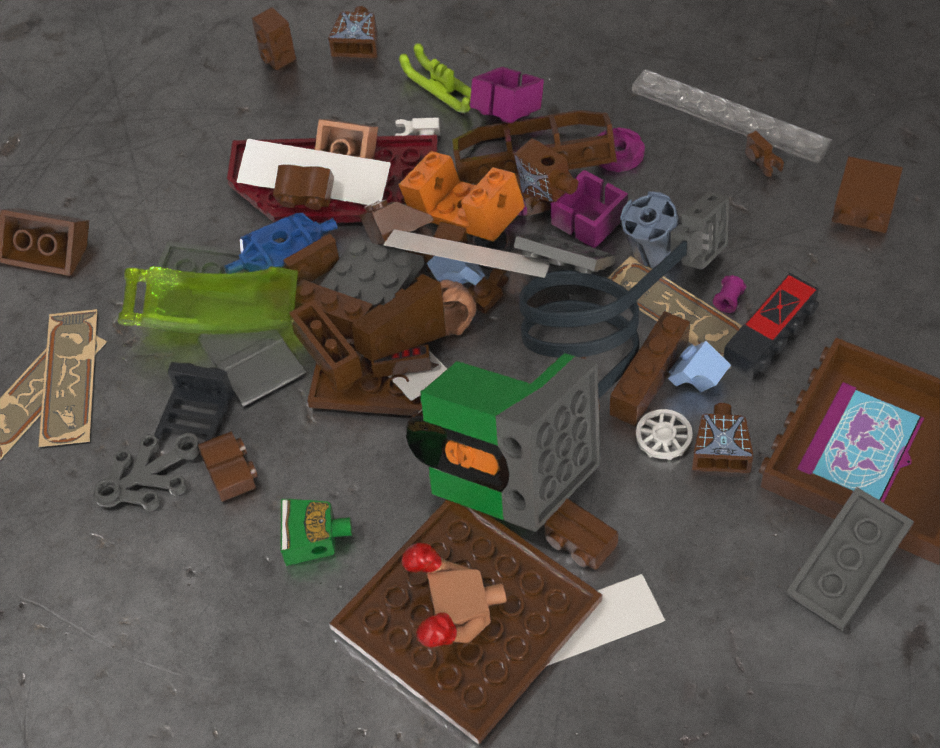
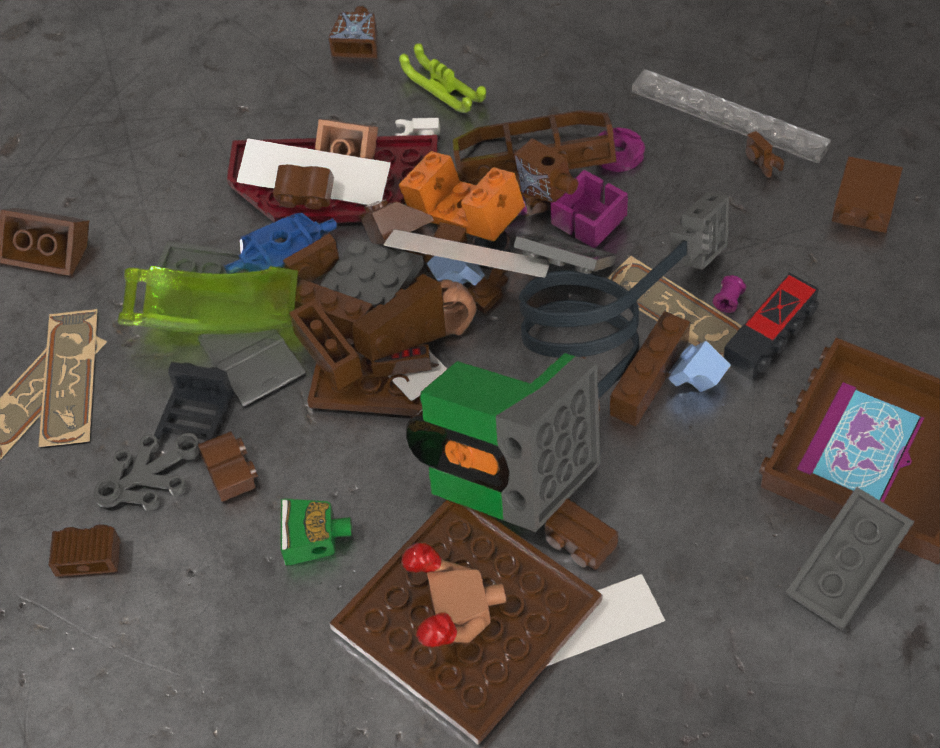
reddish brown brick [252,7,296,70] -> none
magenta piece [470,66,544,122] -> none
sand blue cylinder [620,191,680,269] -> none
white wheel [636,409,693,461] -> none
reddish brown torso [692,403,753,473] -> none
none -> reddish brown brick [49,524,121,577]

